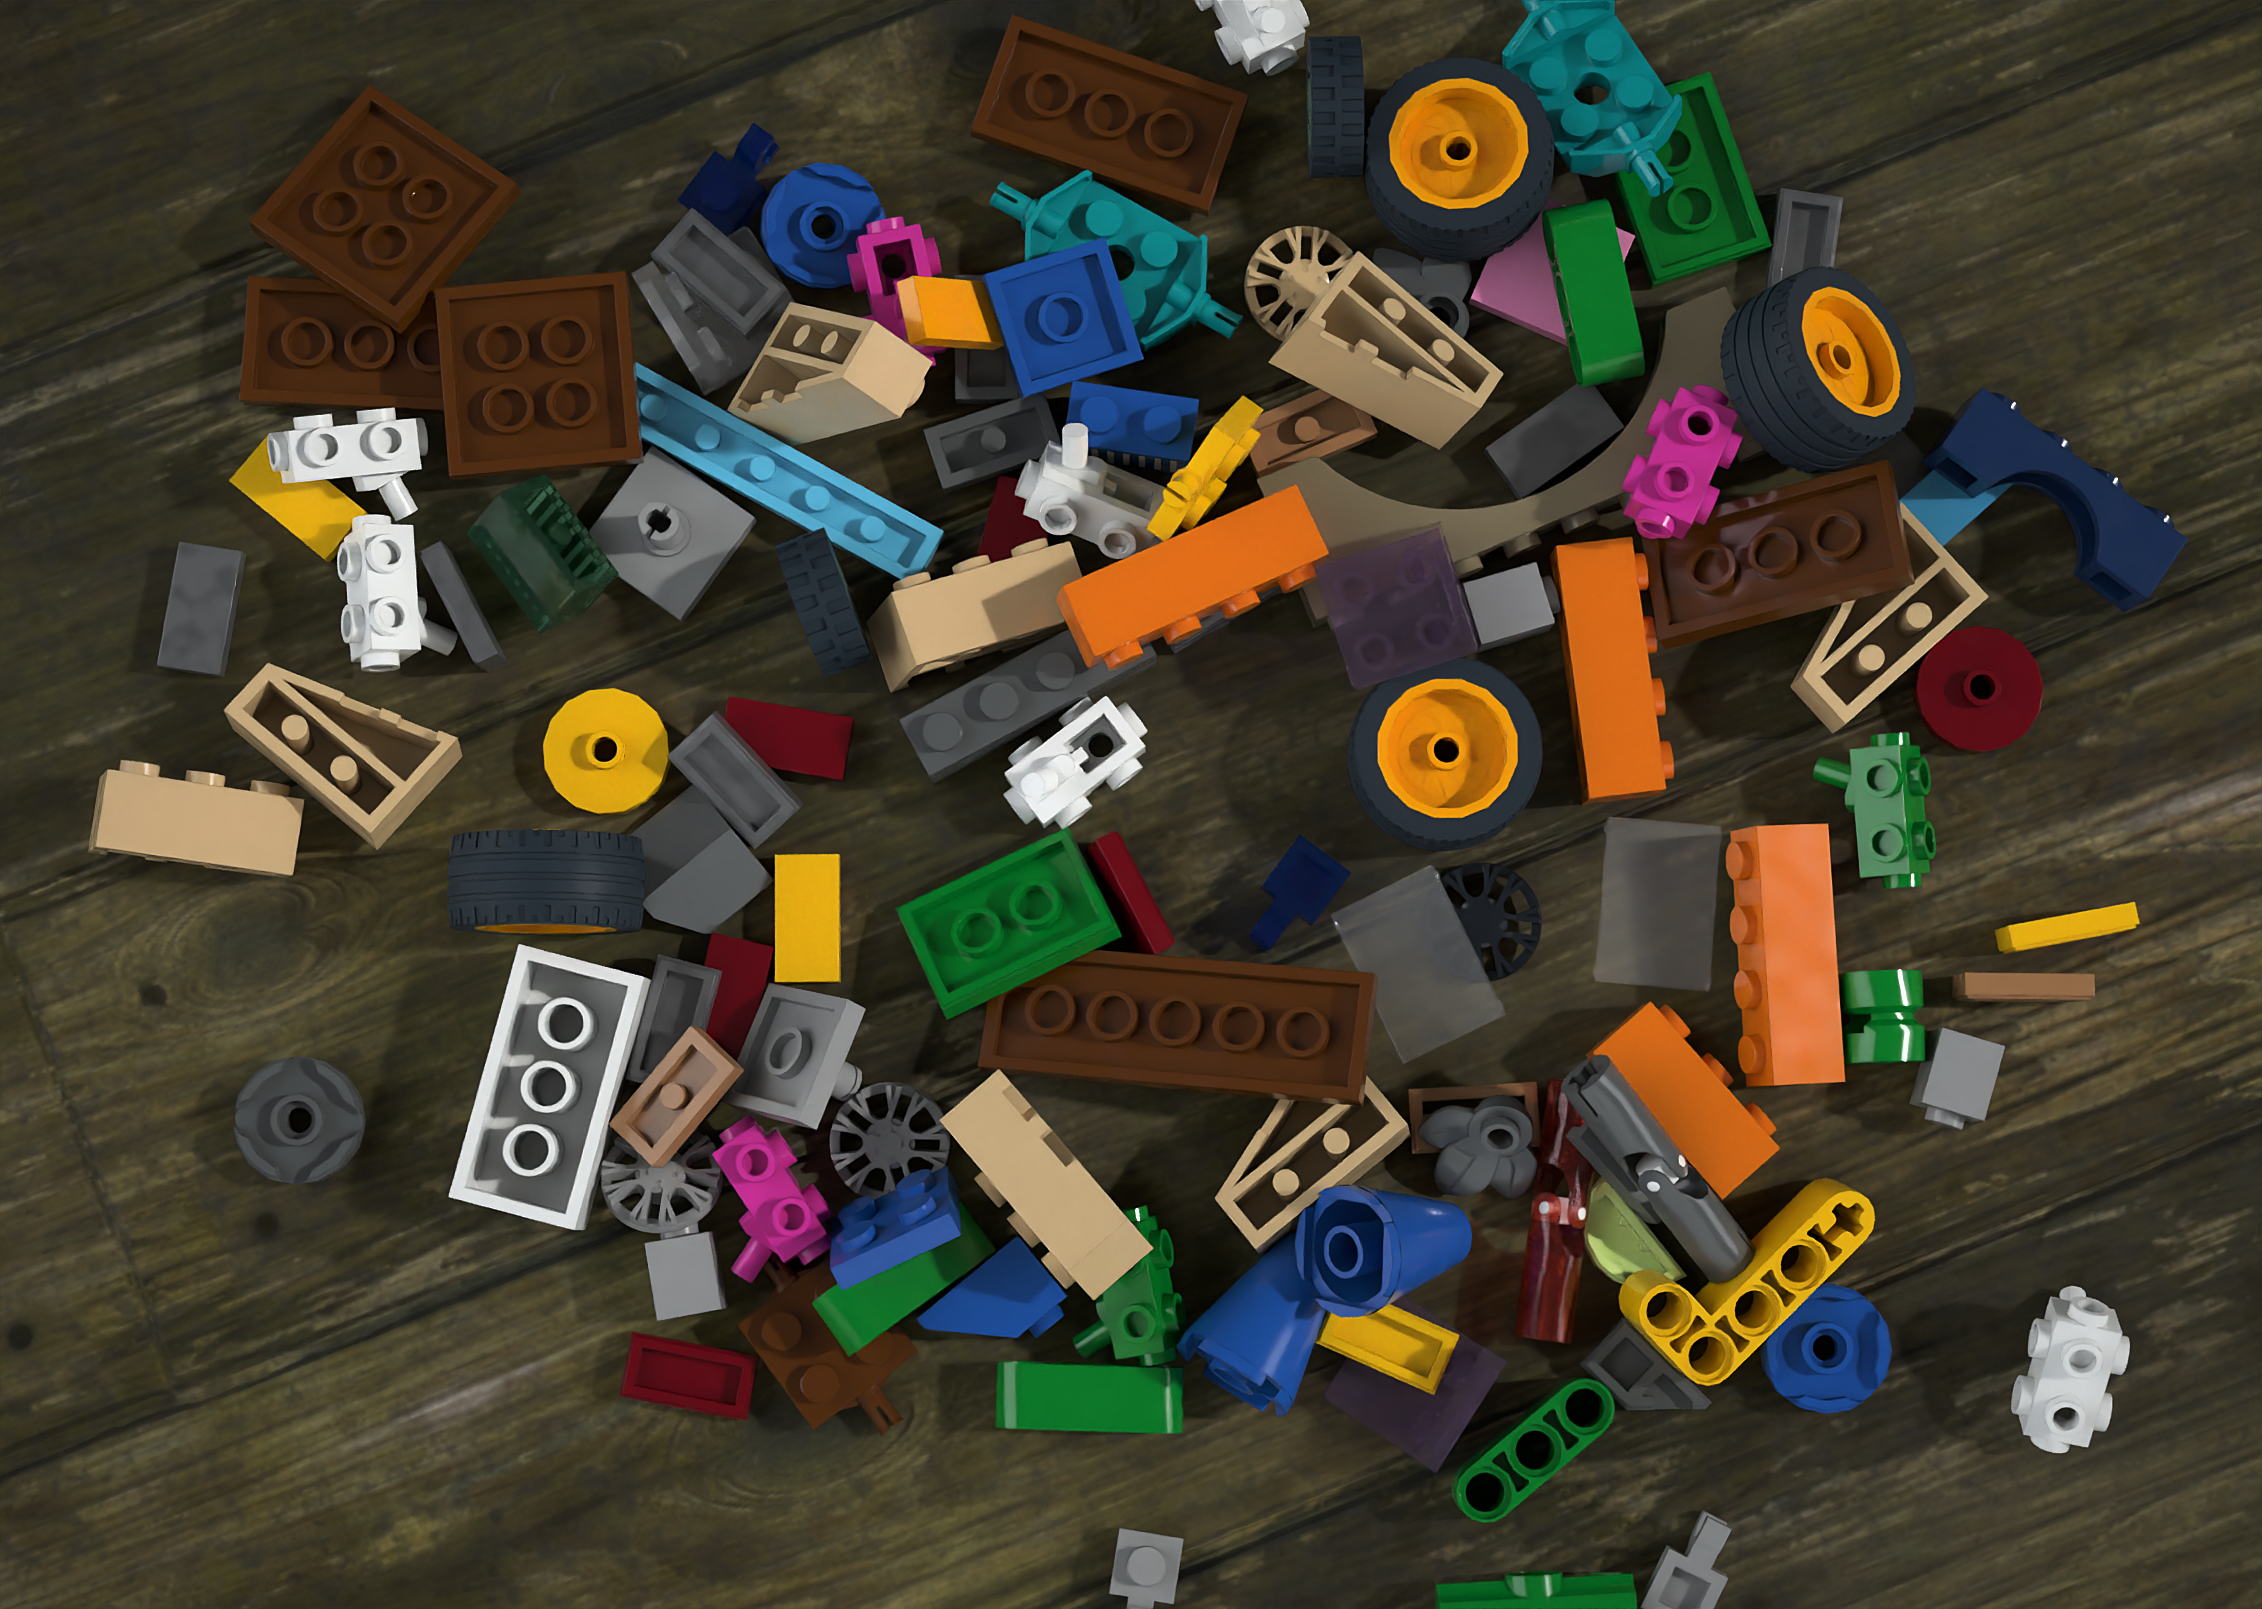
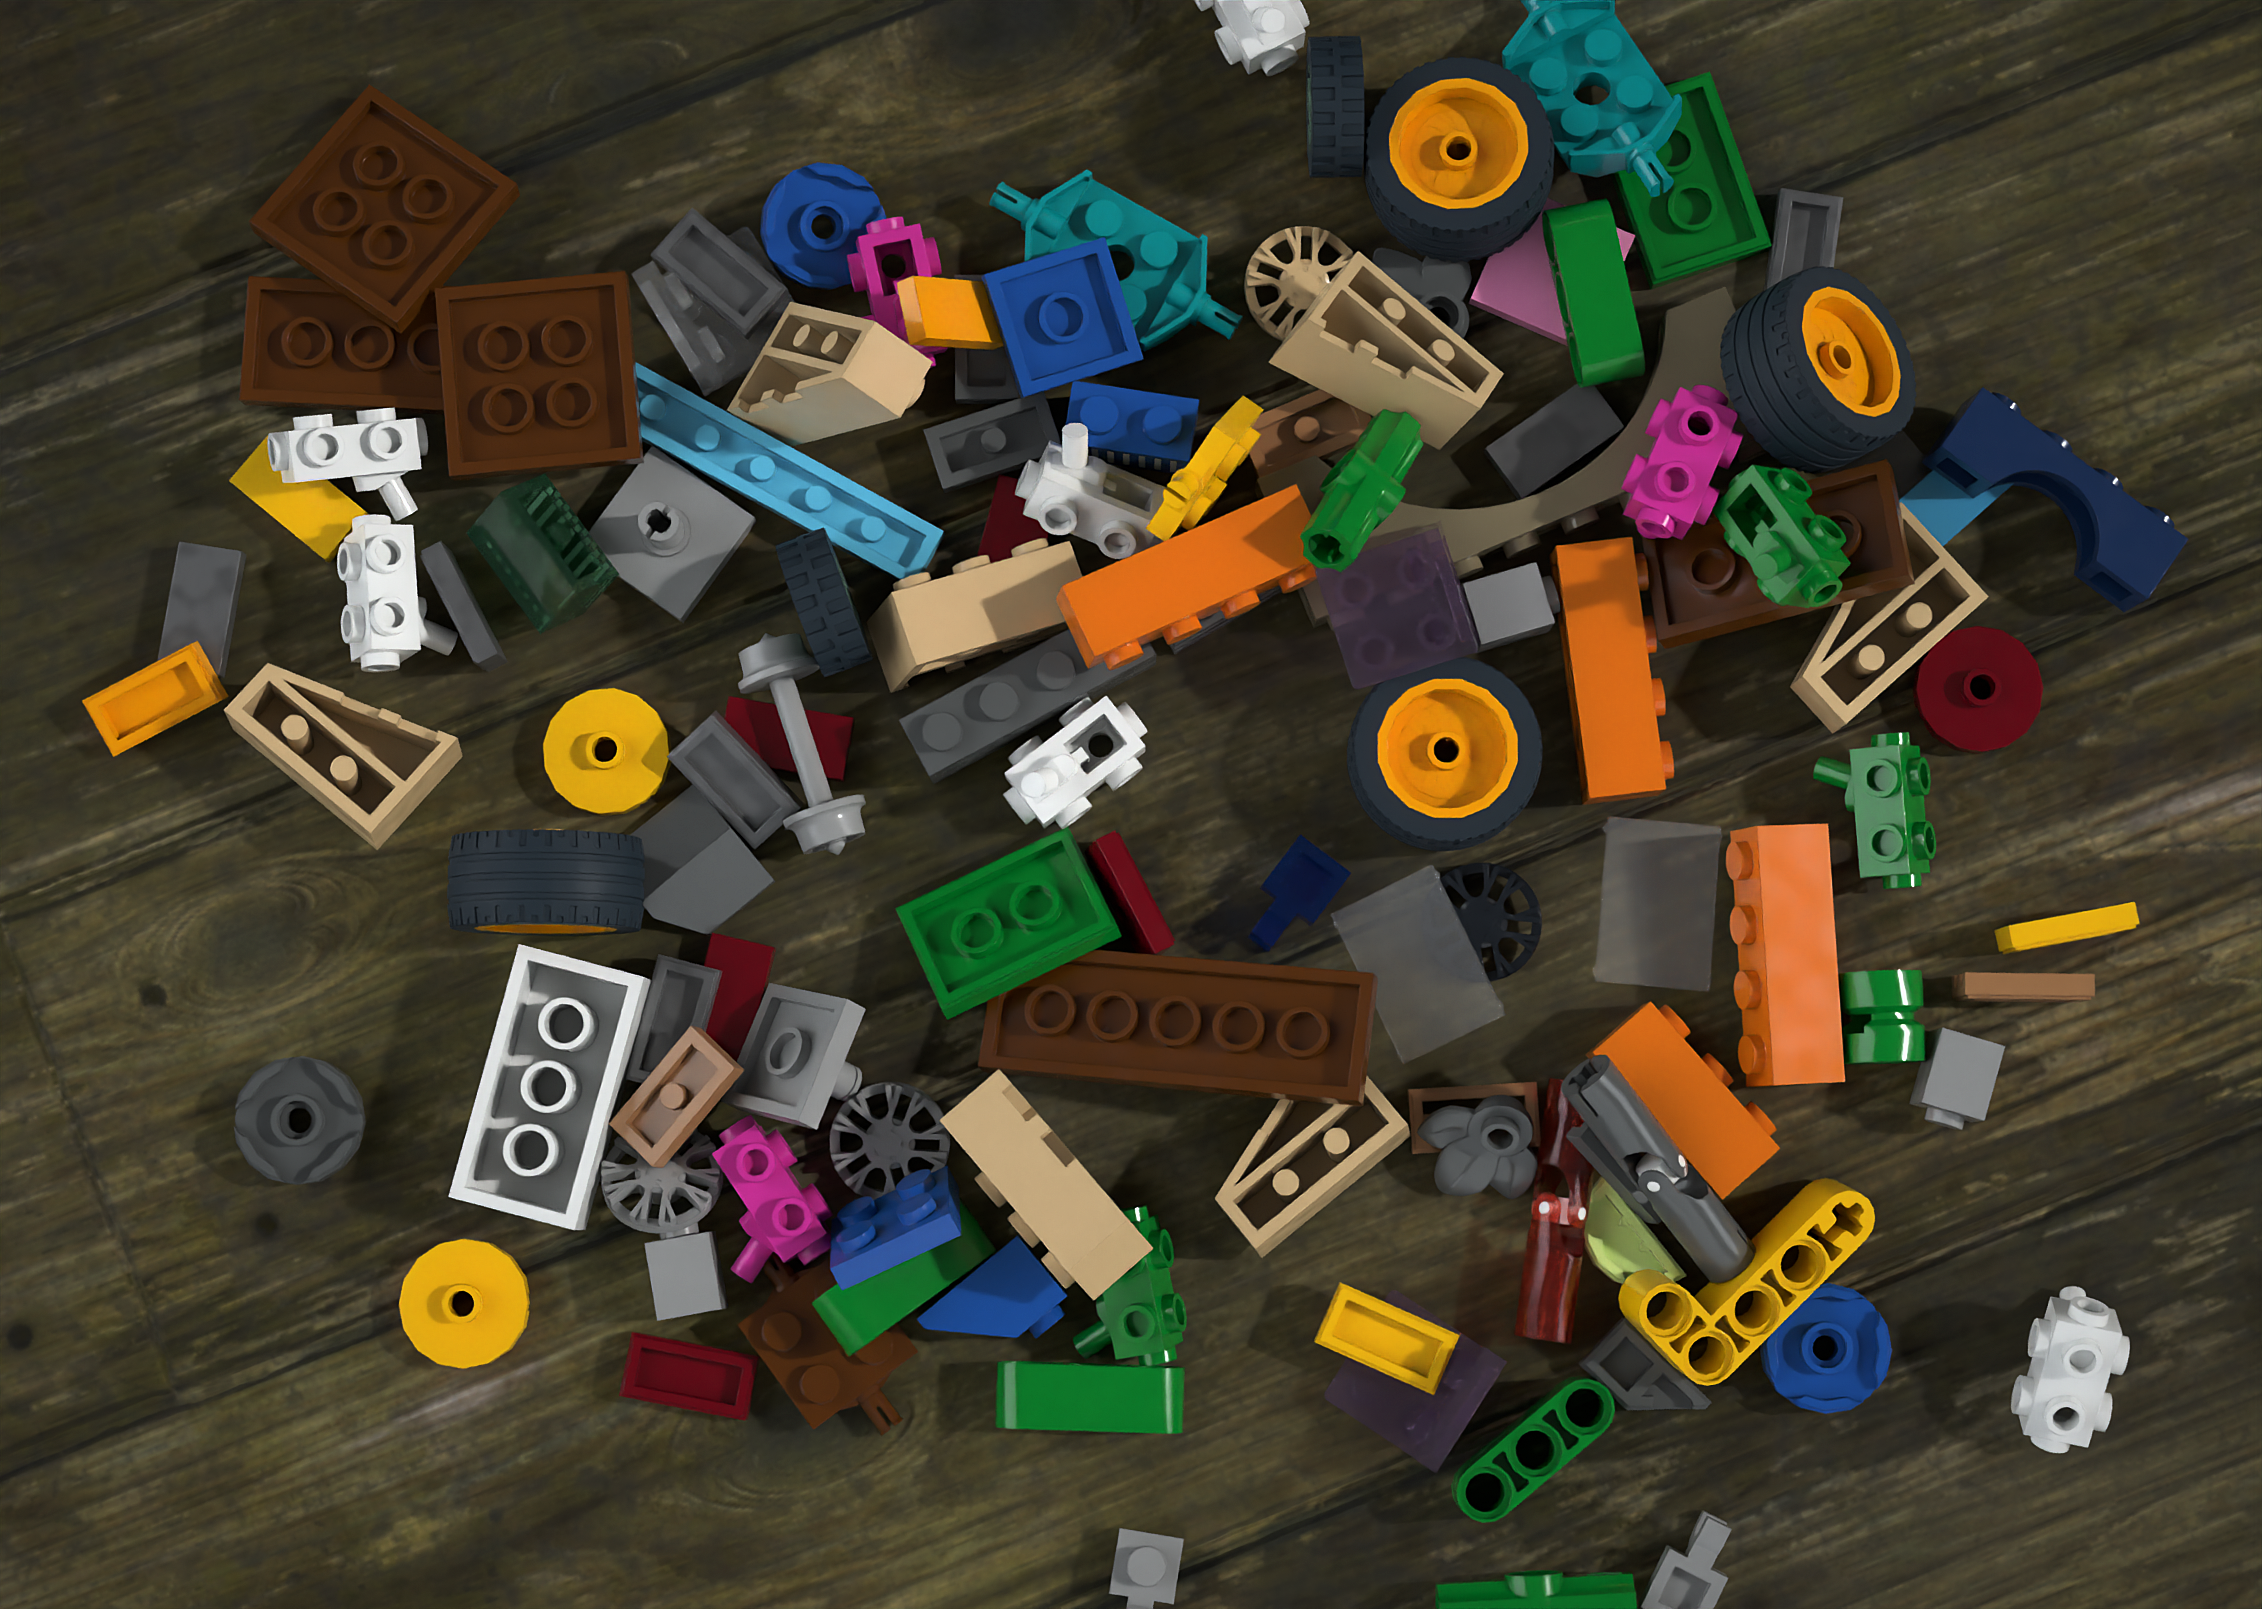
tan wedge [88,760,304,878] -> none
clear blue plate [677,123,780,240] -> none
yellow tile [775,854,841,984] -> none
reddish brown plate [971,15,1249,217] -> none
blue cone [1176,1232,1326,1417] -> none
blue cone [1295,1184,1472,1317] -> none
none -> light orange tile [82,641,229,757]
none -> yellow plate [399,1239,530,1369]
none -> light grey piece [738,633,866,855]
none -> green piece [1300,409,1424,572]
none -> green brick [1712,464,1851,608]

